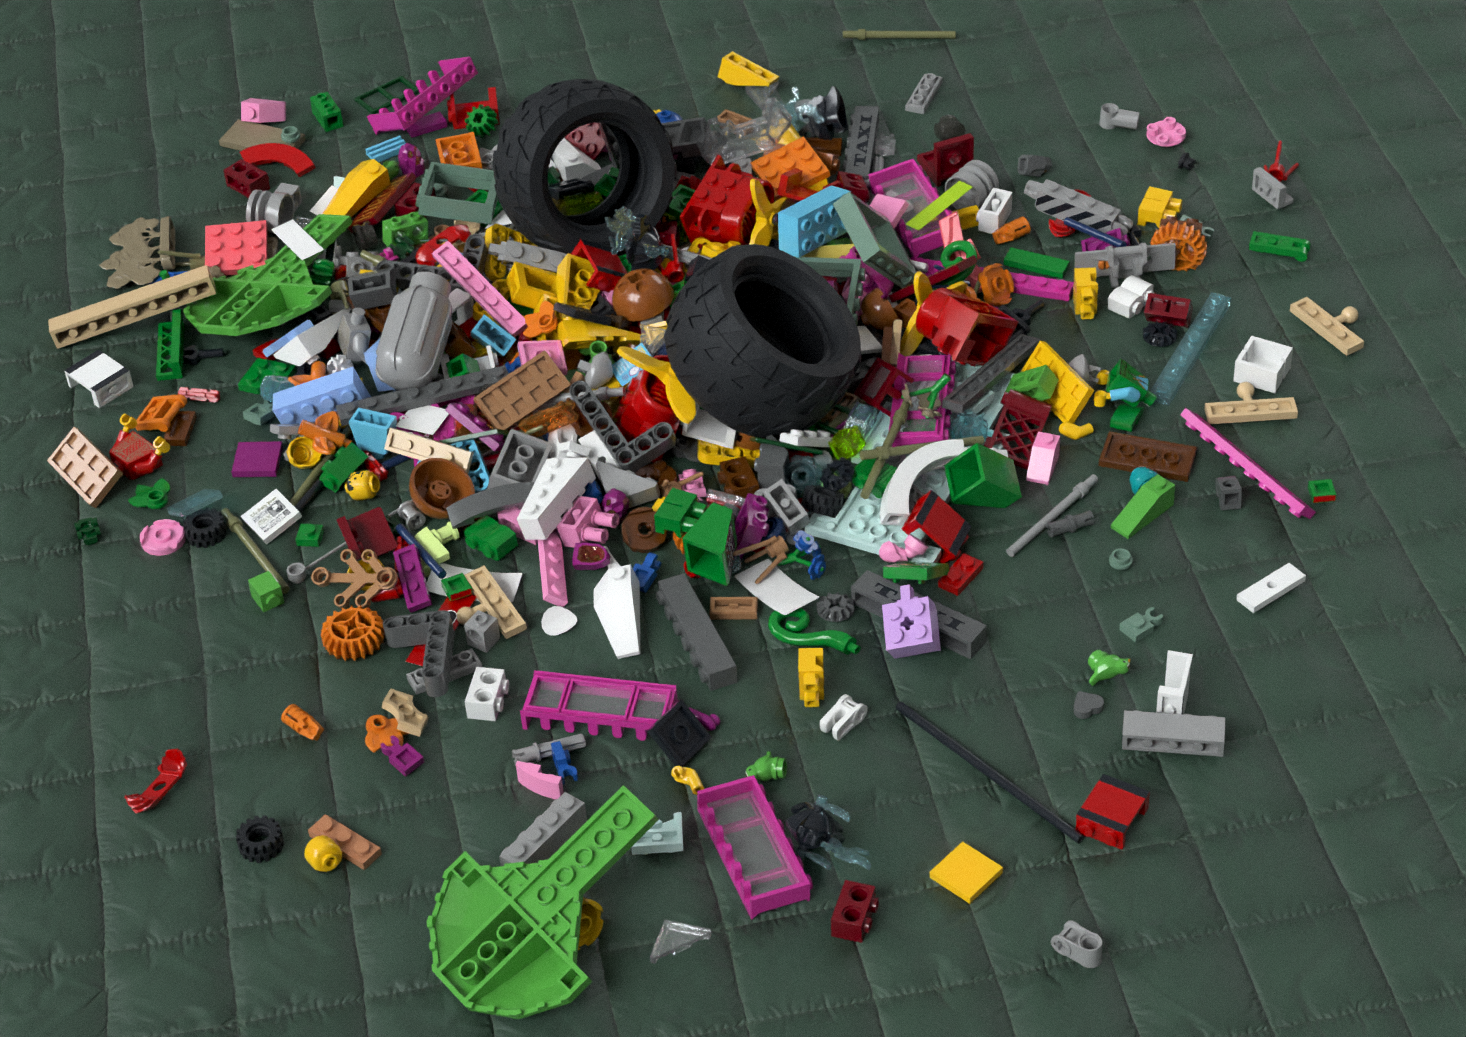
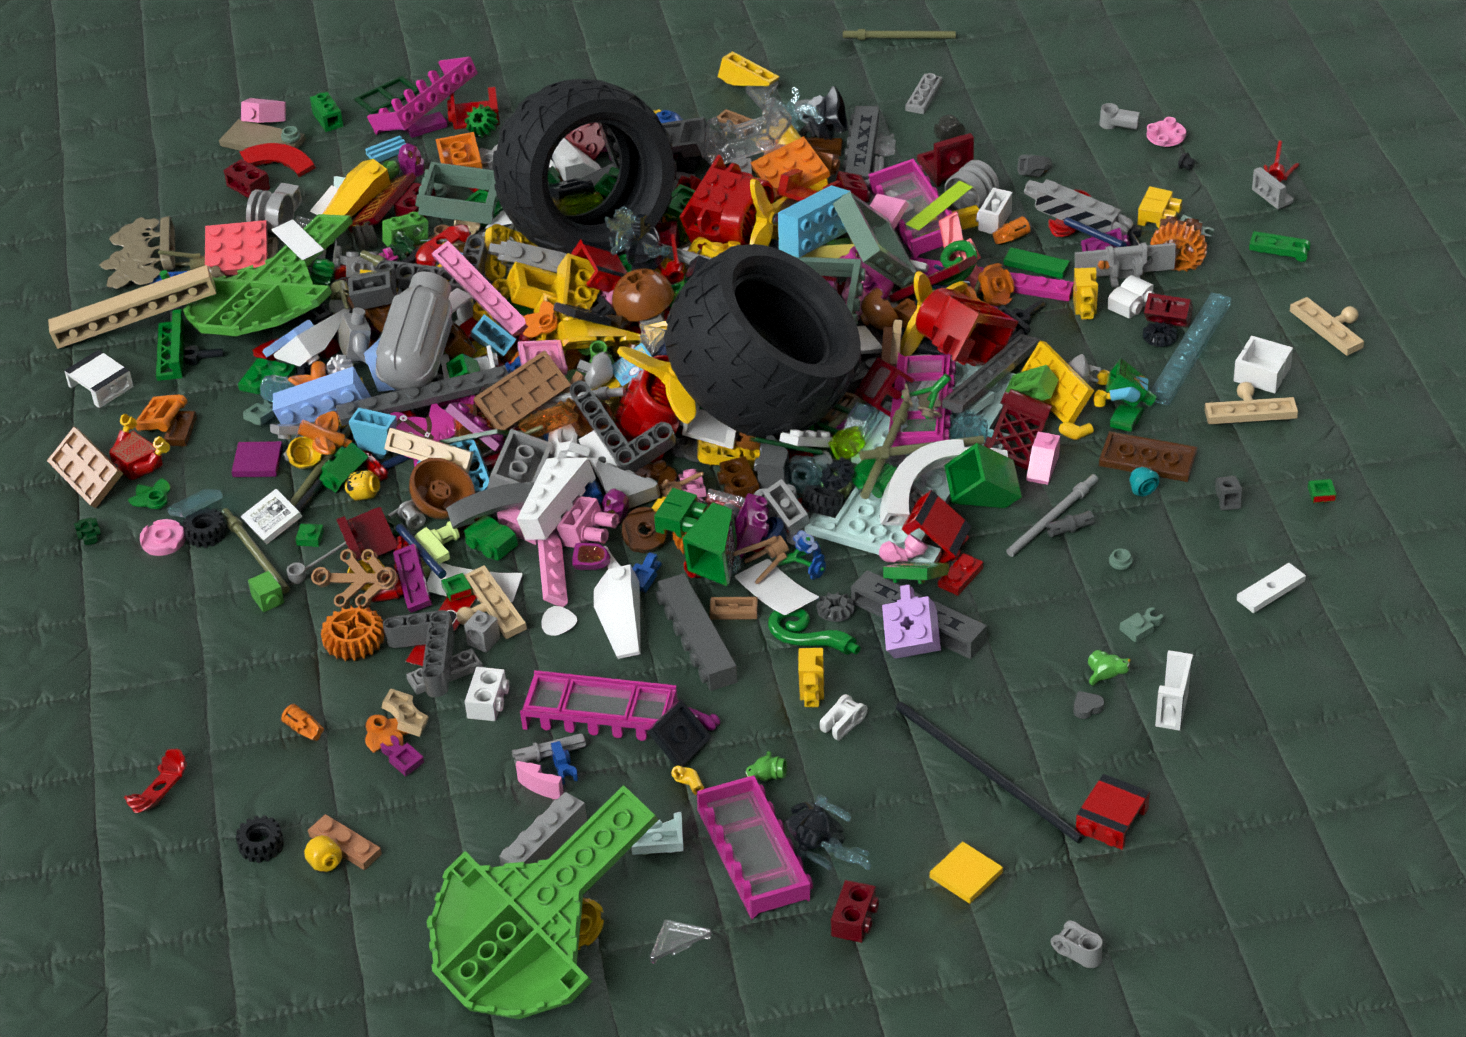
axle [178,387,220,403] -> none
white sticker [396,405,449,435] -> none
bright green slope [1111,474,1175,539] -> none
light grey brick [1122,710,1225,757] -> none
plate [1181,408,1315,519] -> none

